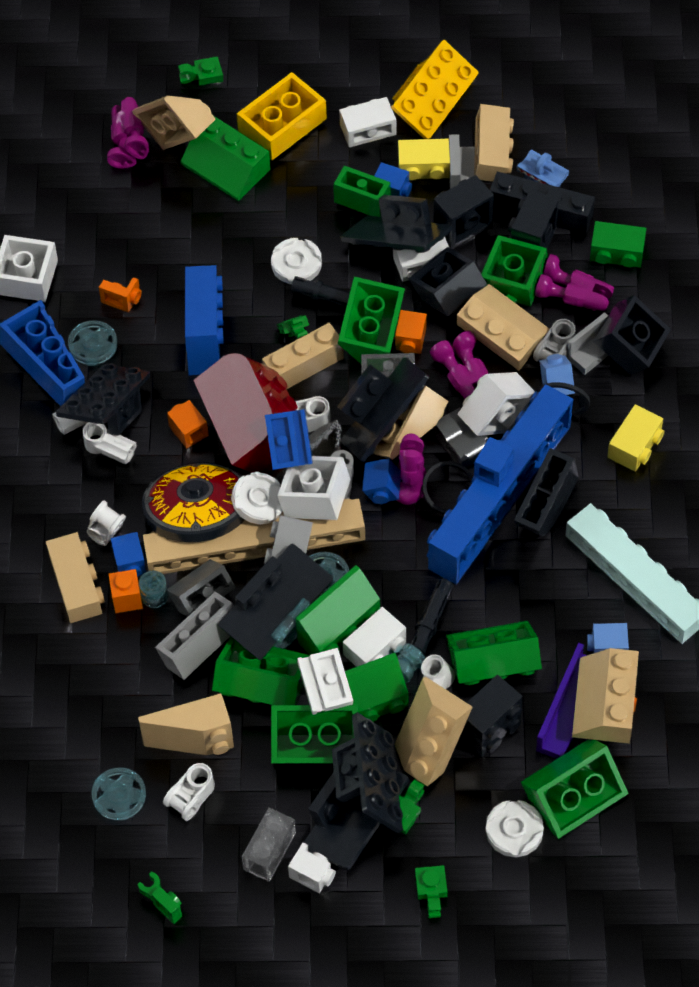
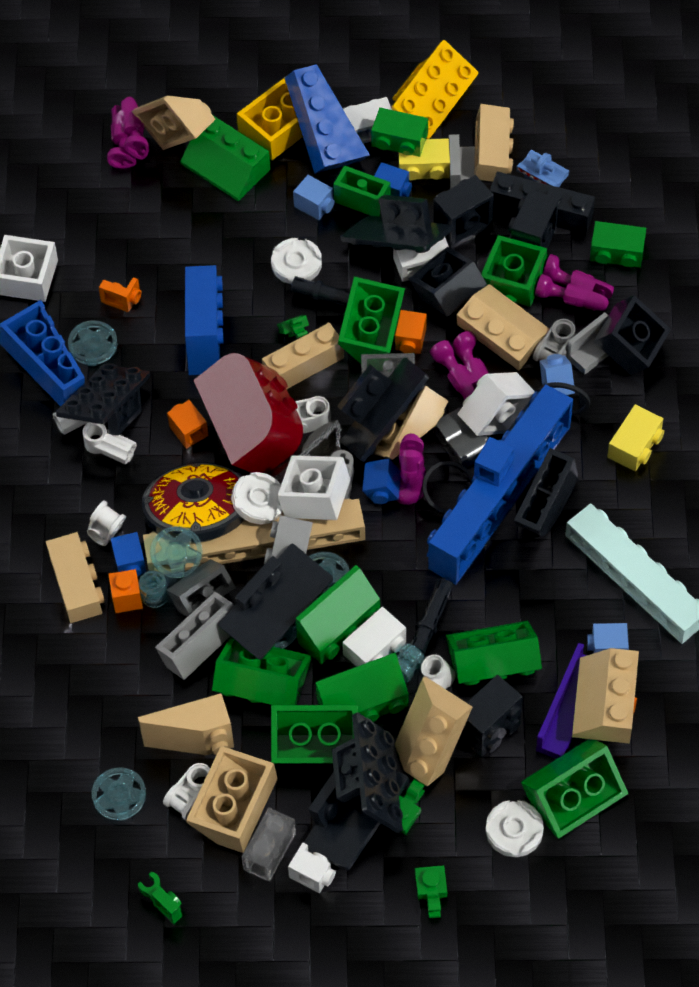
green plate [178,57,223,86] -> none
blue plate [265,409,313,470] -> none
clear light blue piece [271,598,310,643] -> none
white plate [297,648,353,715] -> none
none -> clear light blue wheel [150,526,203,578]
none -> tan slope [186,746,278,853]
none -> blue wedge [284,64,370,174]
none -> medium blue brick [293,175,334,220]
none -> green brick [371,107,428,157]

